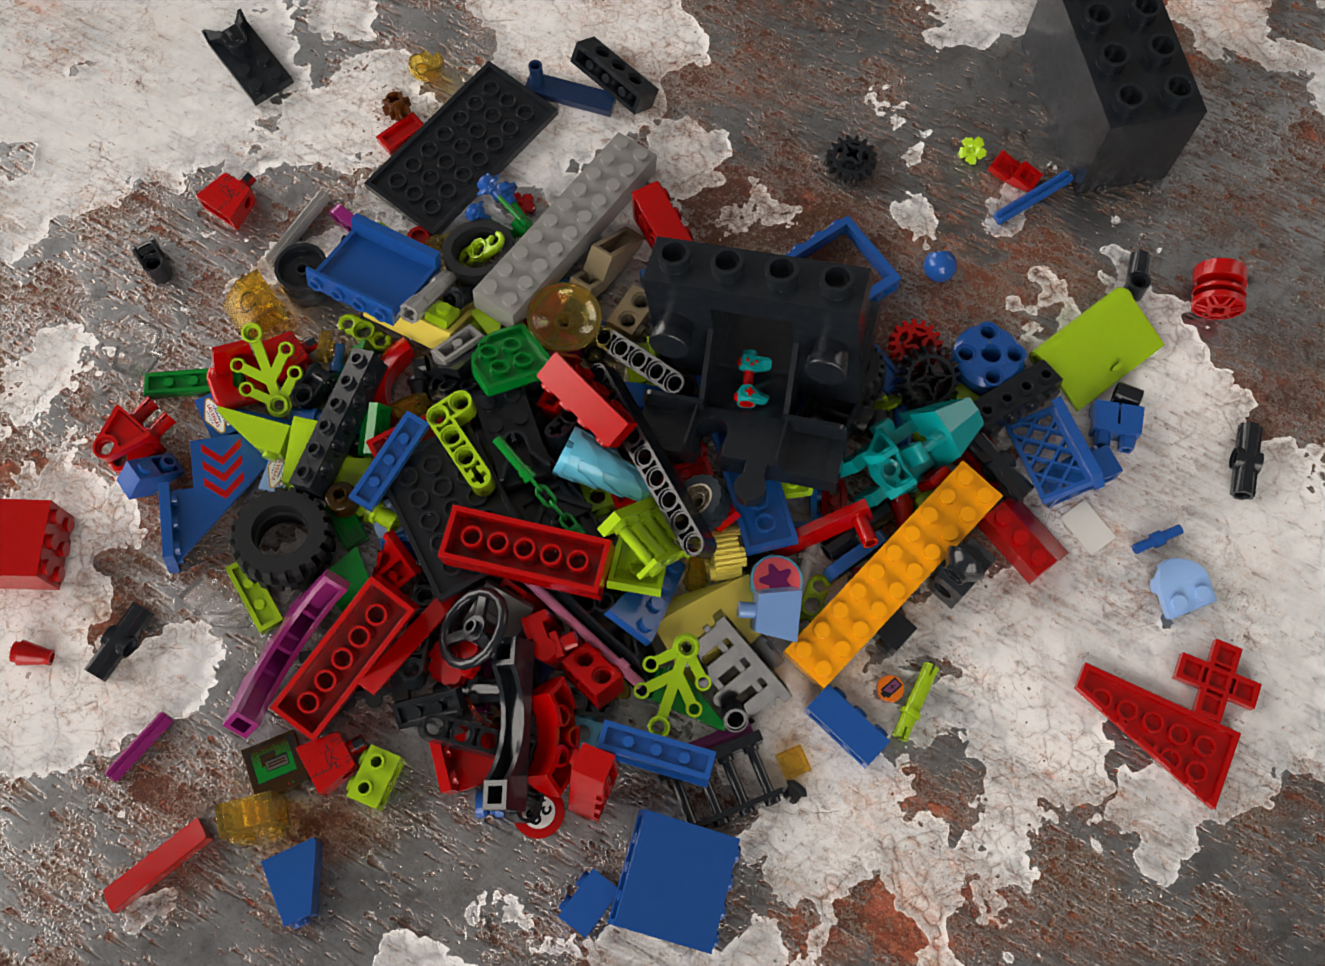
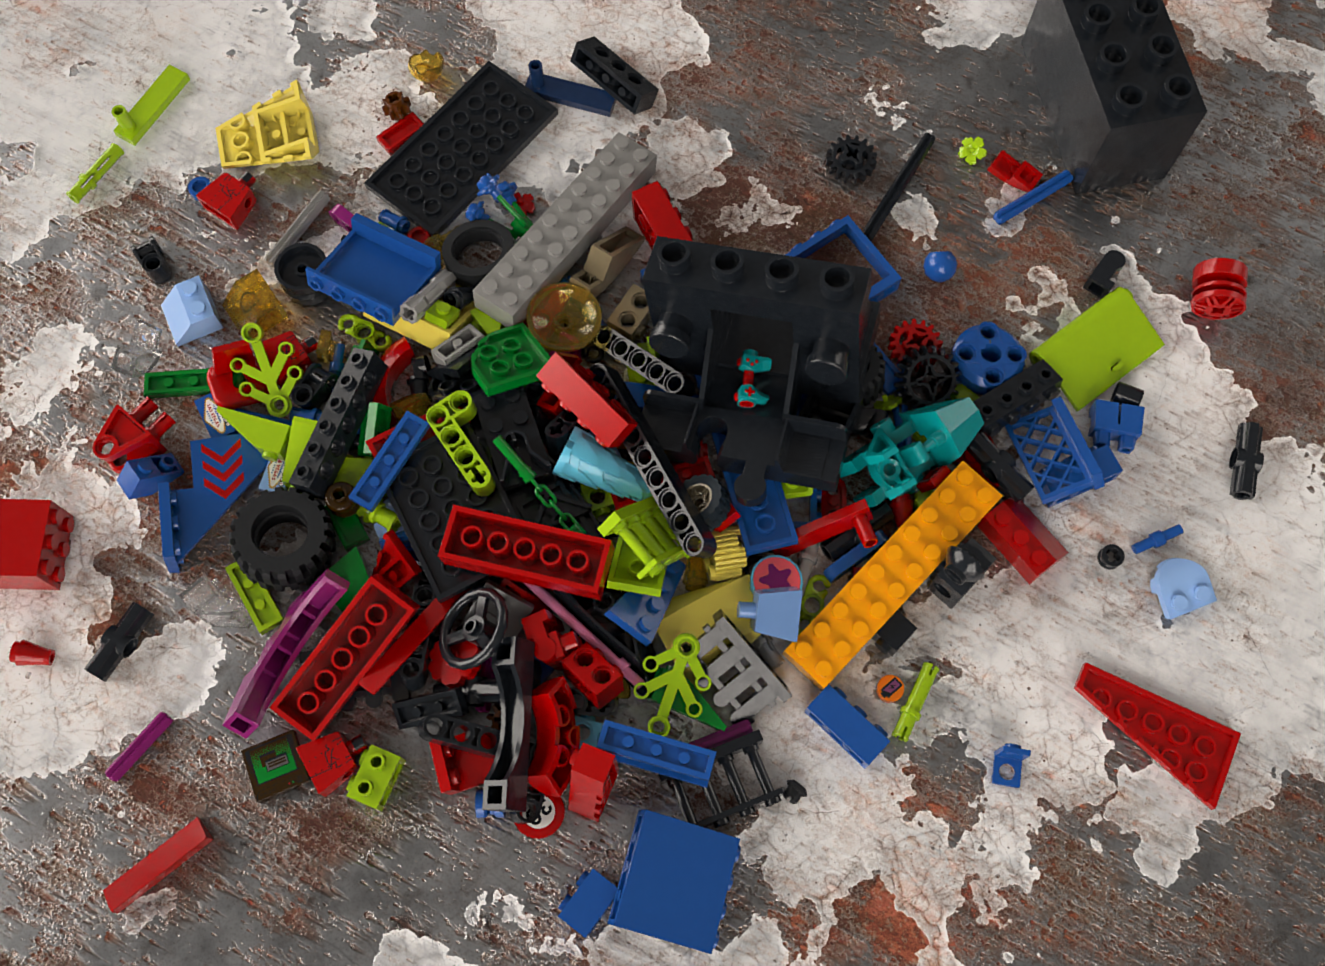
black plate [201,8,294,106] -> none
clear yellow brick [214,791,292,847] -> none
blue slope [261,837,323,930] -> none
lime piece [458,231,505,267] -> none
clear red piece [465,696,500,730] -> none
black beam [721,699,748,732] -> none
clear yellow plate [775,744,812,781] -> none
white sticker [1059,500,1117,556] -> none
black piece [1123,250,1153,302] -> none
red plate [1172,639,1262,723] -> none
none -> lime pin [66,143,124,204]
none -> lime piece [111,64,190,146]
none -> light blue slope [161,275,224,347]
none -> blue tile [188,176,211,201]
none -> light yellow wedge [215,80,320,169]
none -> blue pin [379,209,410,234]
none -> black axle [862,133,935,241]
none -> blue bracket [992,743,1031,788]
none -> black leg [1083,250,1126,299]
none -> black bush [1097,544,1125,570]

